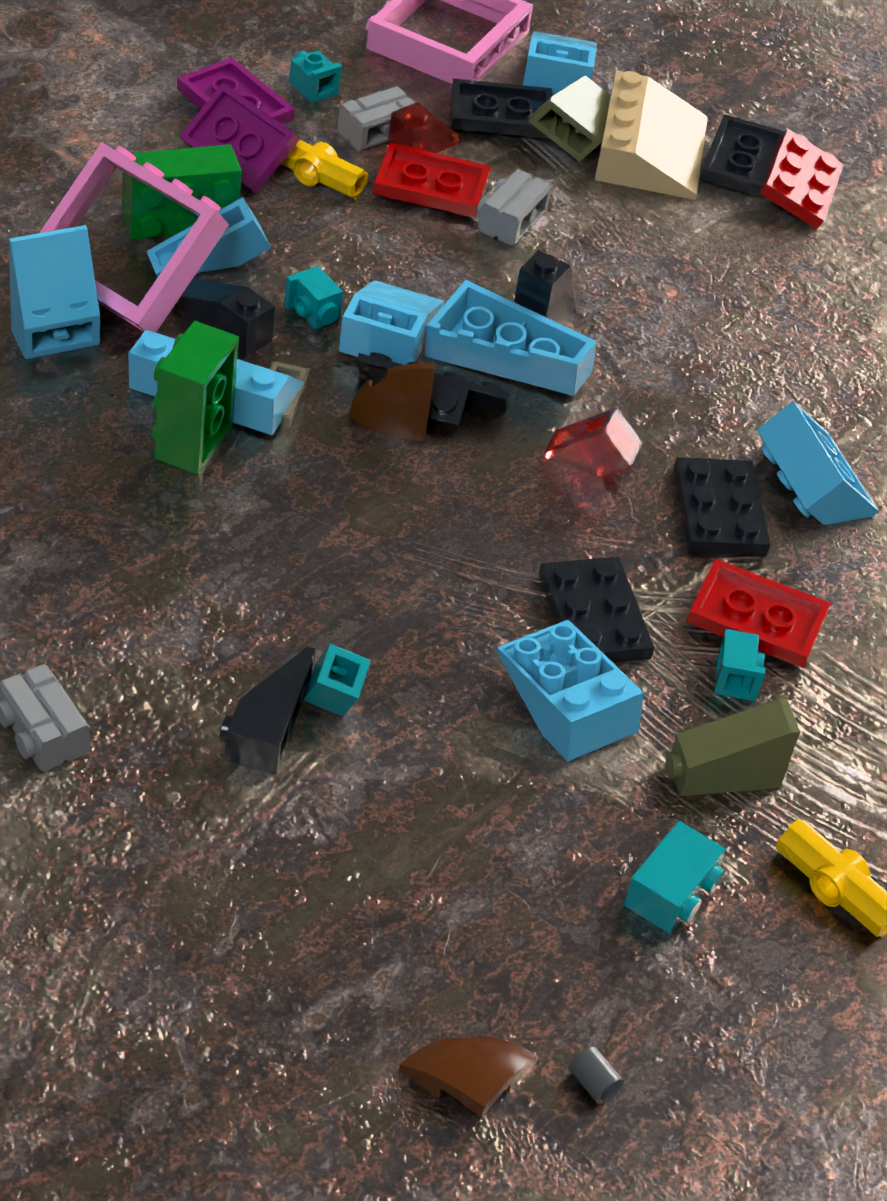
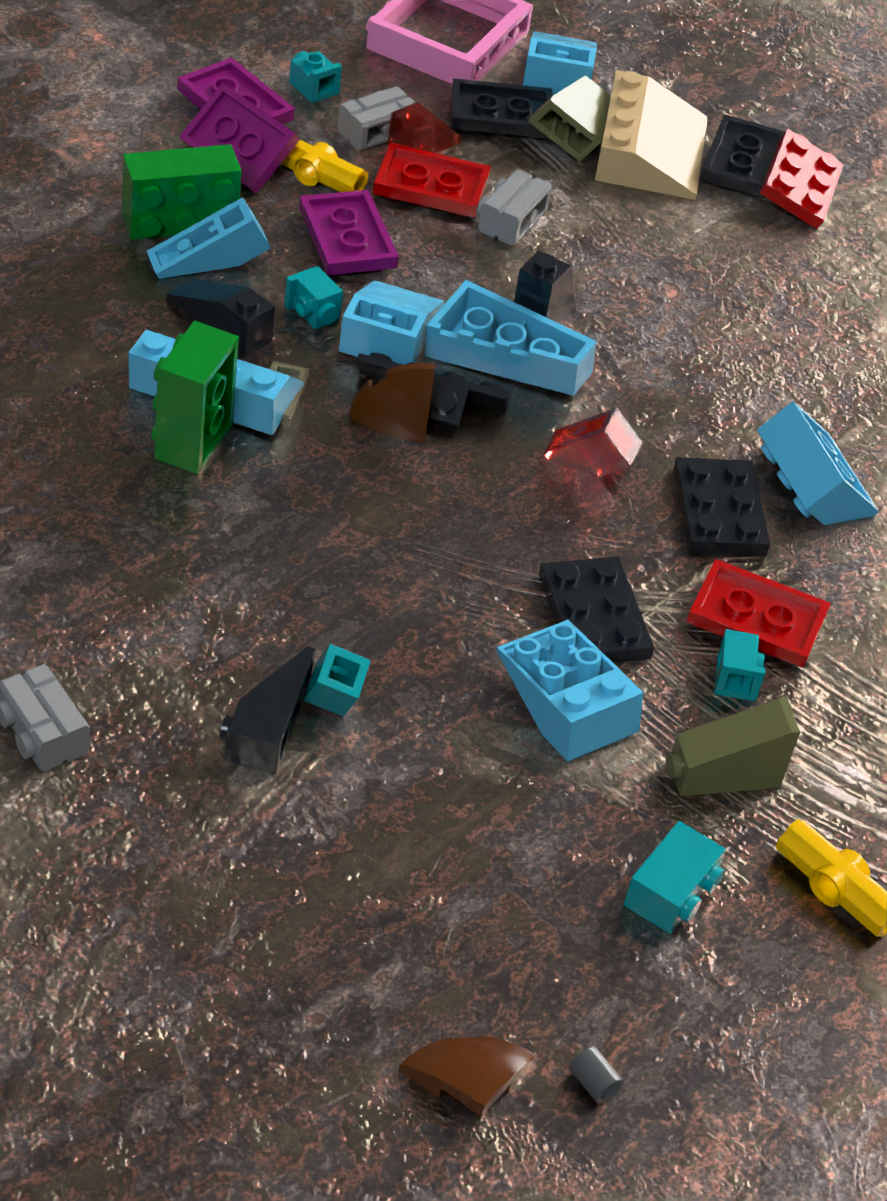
medium azure slope [9,225,100,359] -> none
bright pink window [40,142,229,333] -> none
none -> magenta plate [299,190,399,275]

